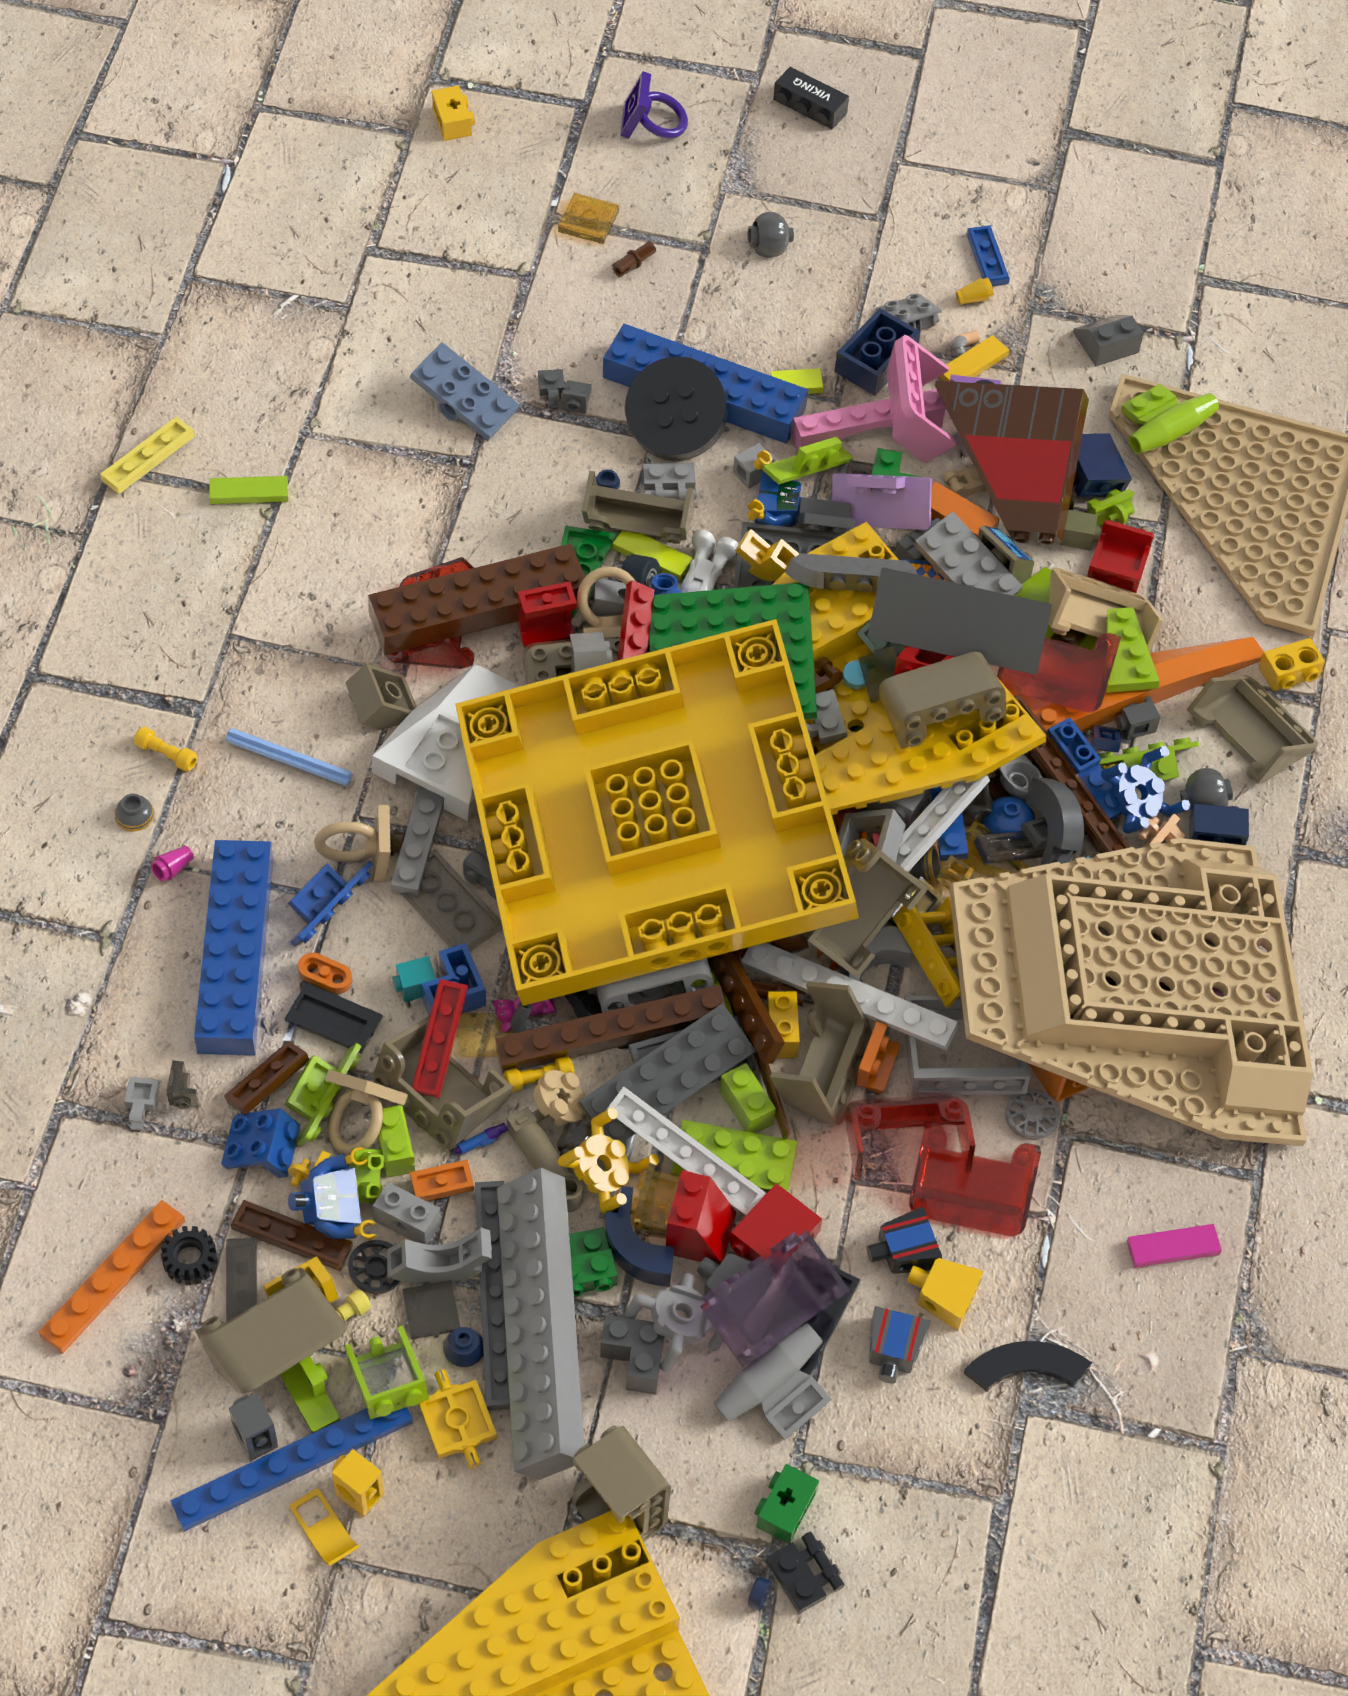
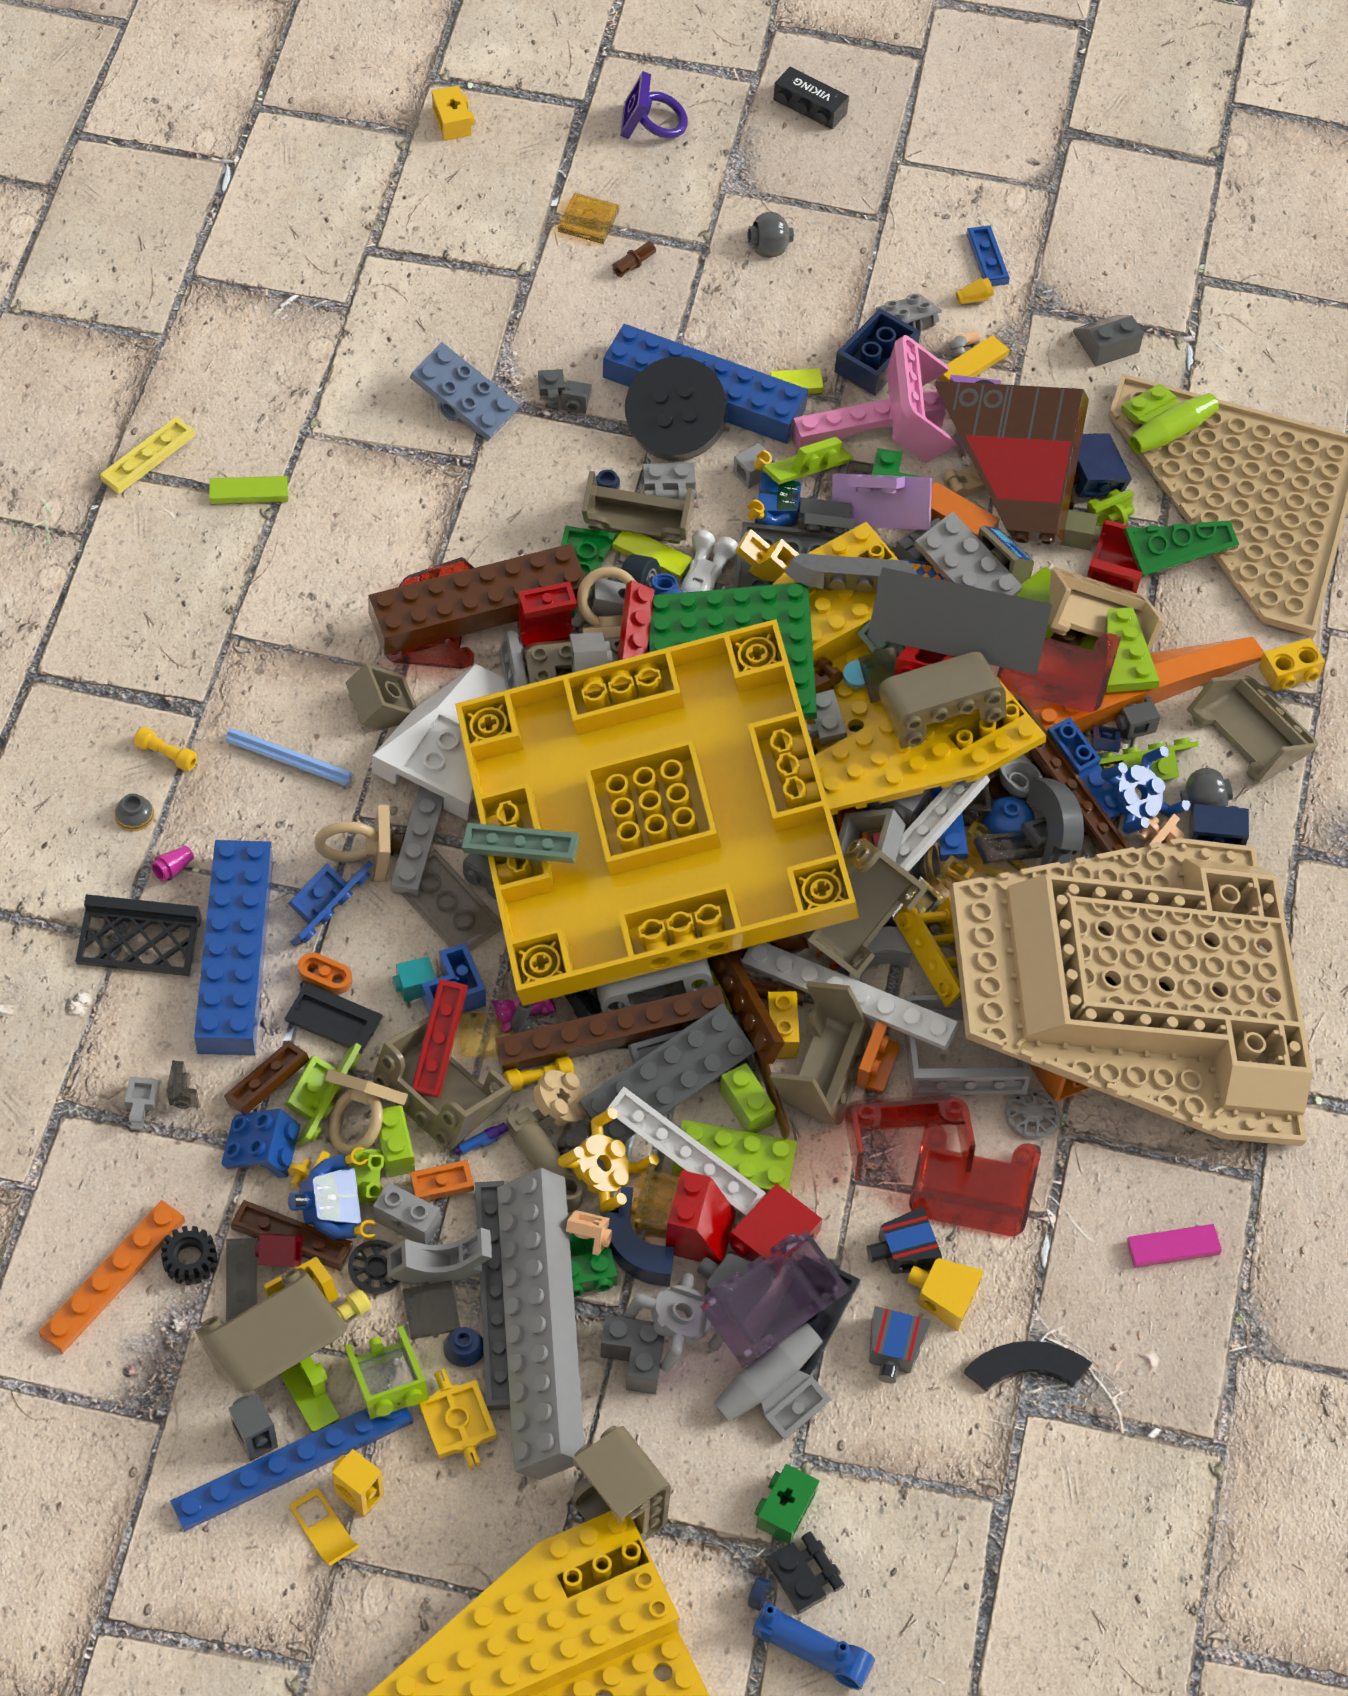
none -> black fence [75,894,202,976]
none -> dark red brick [255,1233,303,1267]
none -> sand green plate [462,823,580,864]
none -> light grey plate [499,630,529,690]
none -> light nougat bracket [566,1210,612,1255]
none -> blue piece [752,1603,875,1690]
none -> green wing [1123,520,1239,578]

